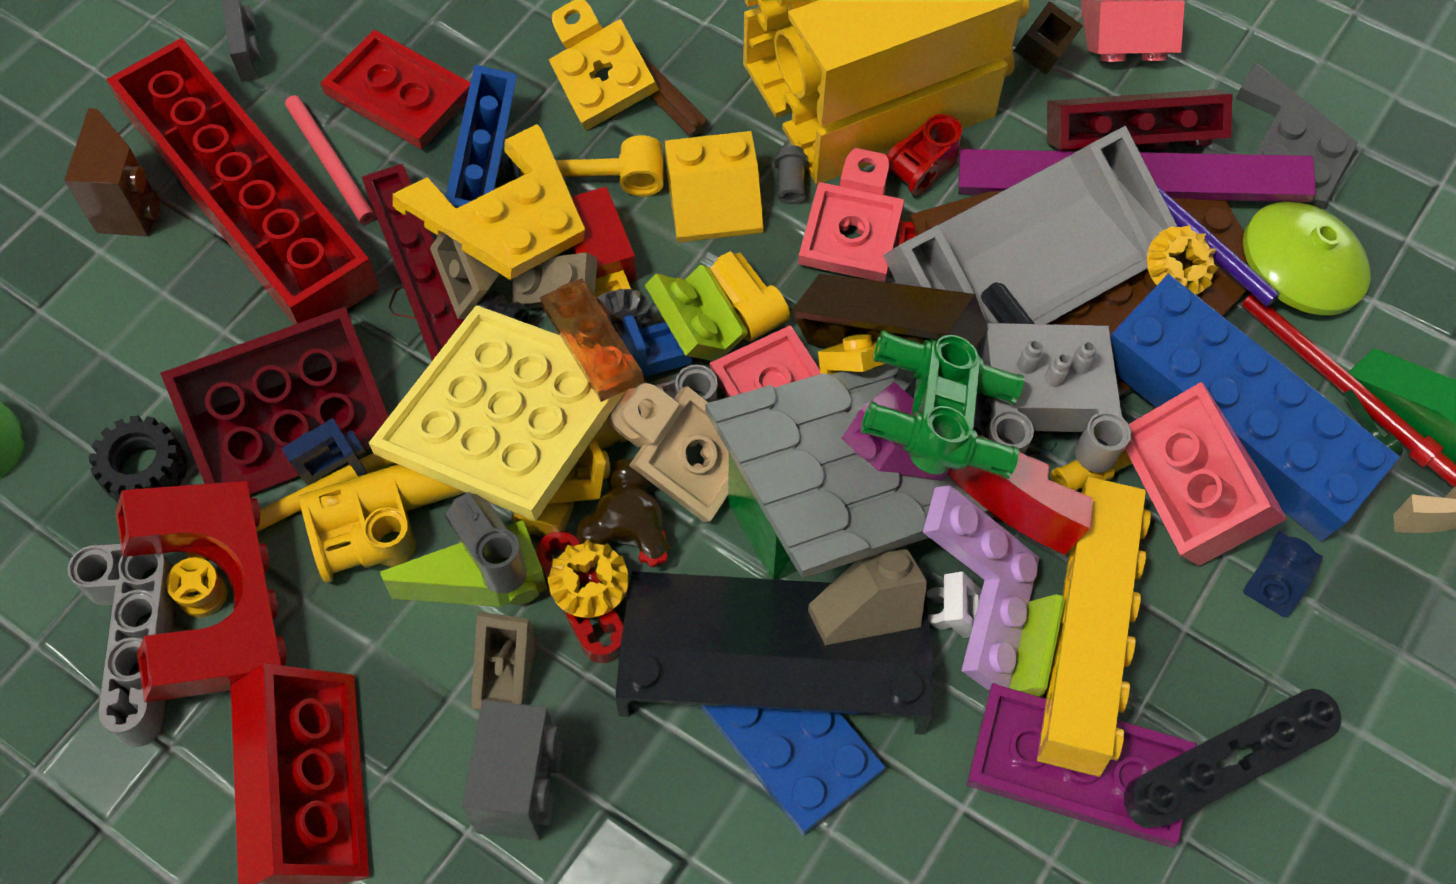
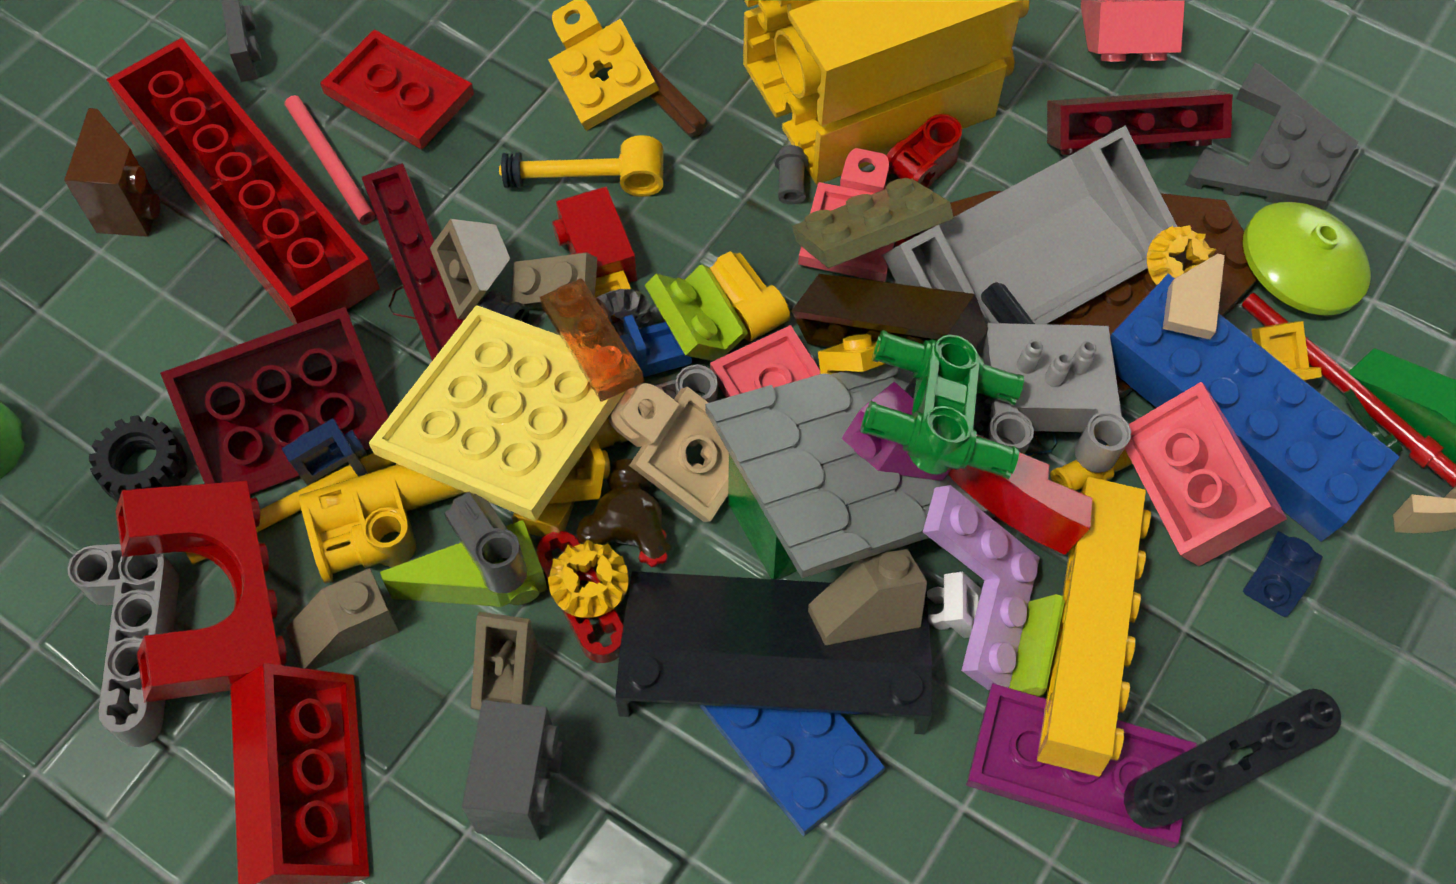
yellow wheel [166,557,228,618] -> none
yellow wing [393,124,585,280] -> none
blue brick [445,65,517,208] -> none
yellow slope [665,131,763,243] -> none
magenta tile [958,149,1316,202] -> none
dark brown brick [1013,1,1083,74] -> none
dark purple bar [1156,185,1280,307] -> none
none -> dark tan slope [286,568,399,670]
none -> olive plate [792,178,954,268]
none -> tan tile [1163,254,1225,340]
none -> yellow bracket [1251,321,1322,382]

